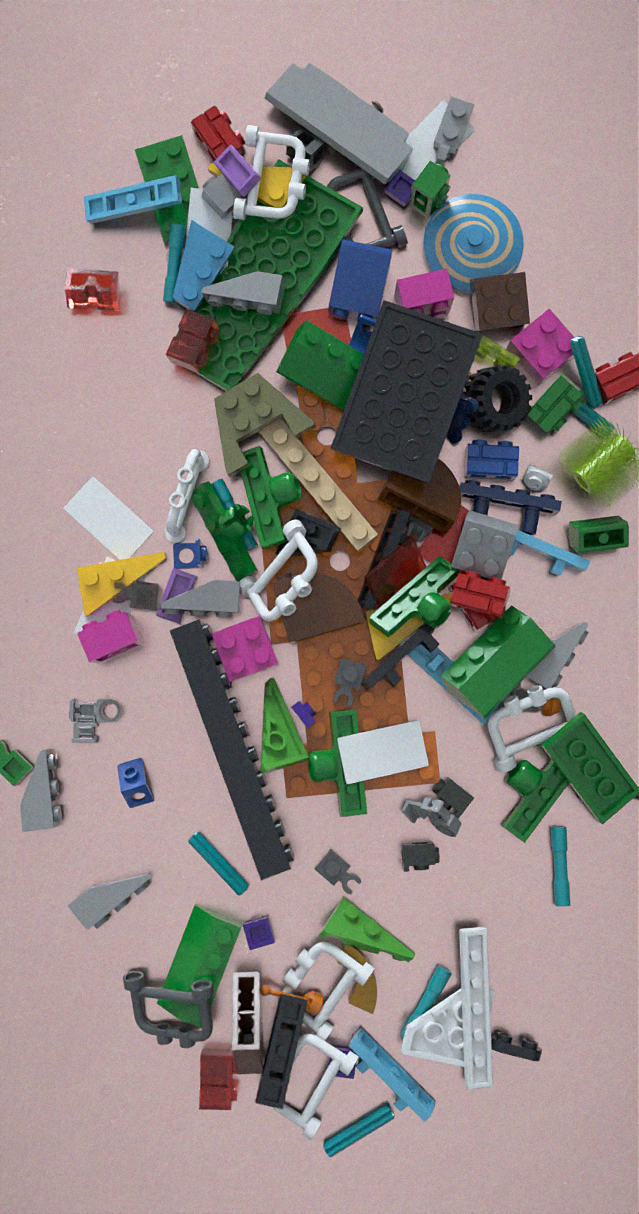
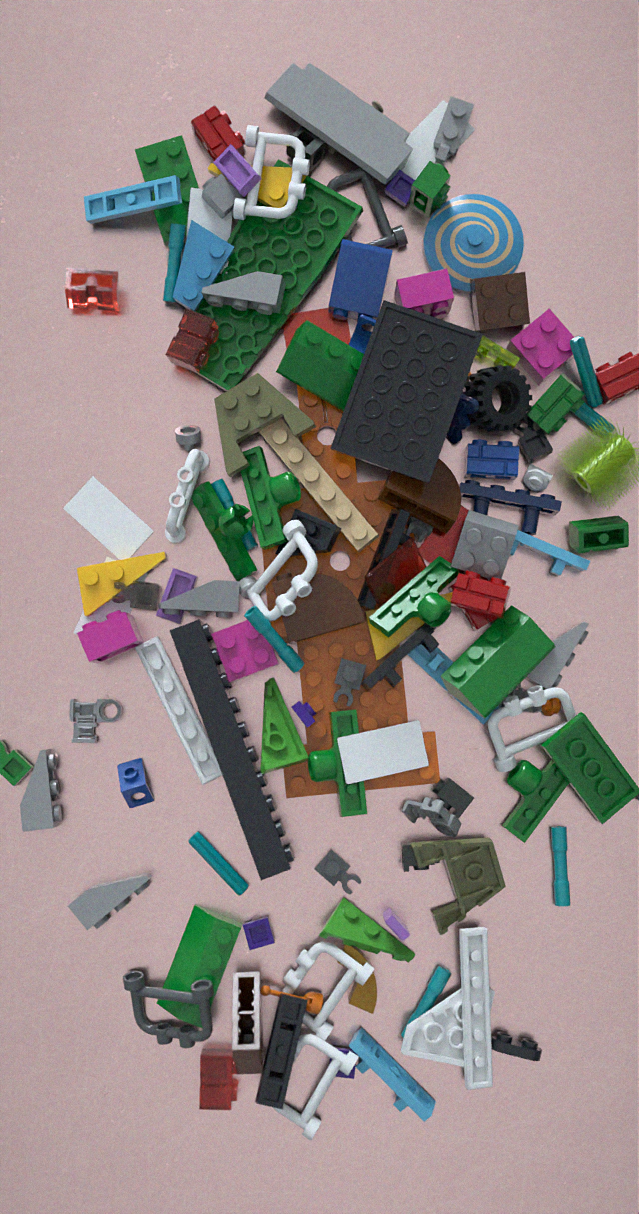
blue bracket [173,539,207,569] -> none
teal axle [323,1105,395,1157] -> none
none -> white tile [135,636,222,785]
none -> light grey tile [175,425,201,451]
none -> teal piece [244,606,305,673]
none -> medium lavender tile [383,907,410,941]
none -> olive wing [410,838,506,935]
none -> black plate [513,416,553,464]

